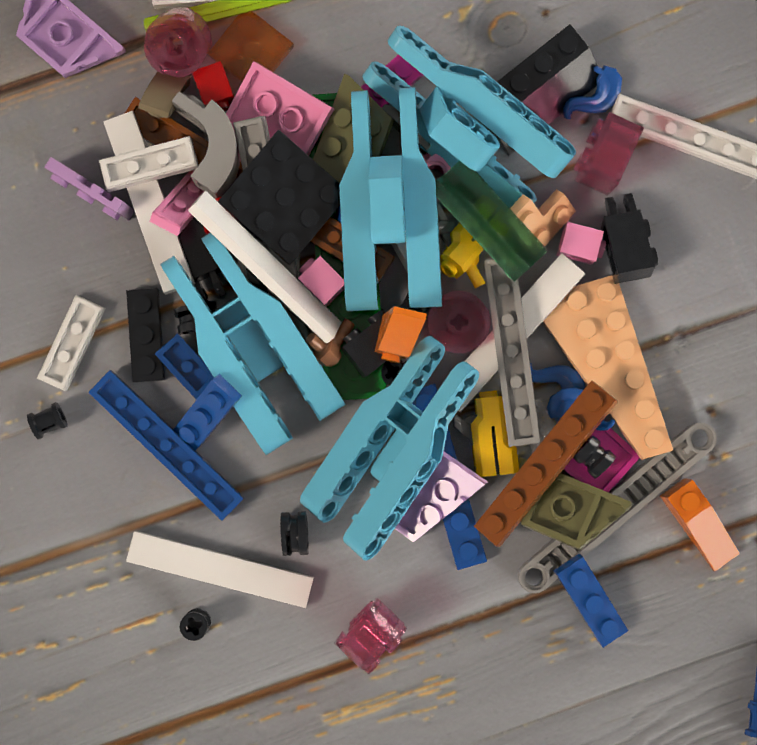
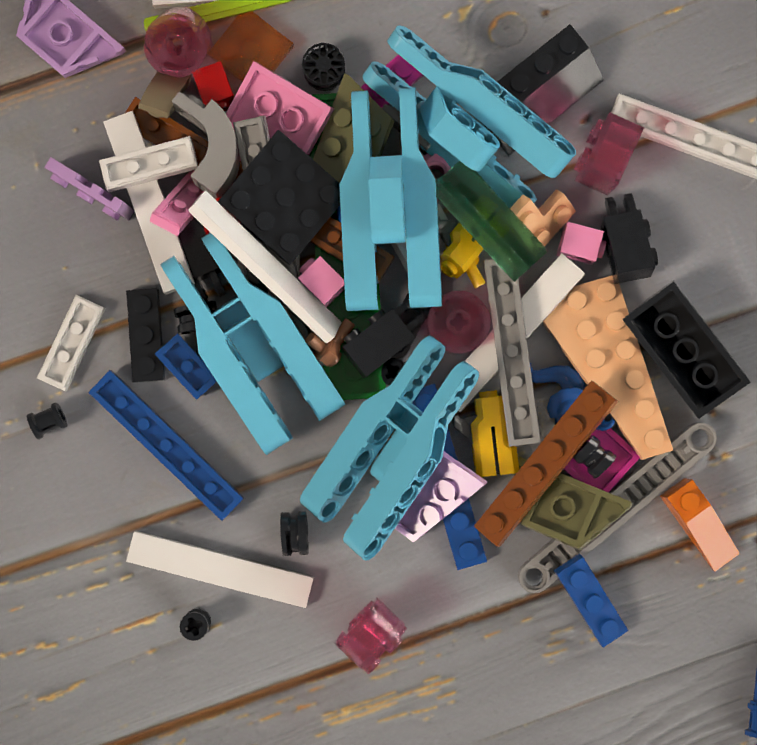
blue plate [173,374,242,451] -> none
orange slope [375,306,427,363] -> none
blue piece [563,65,622,120] -> none
none -> black wheel [302,43,346,91]
none -> black slope [622,280,751,419]

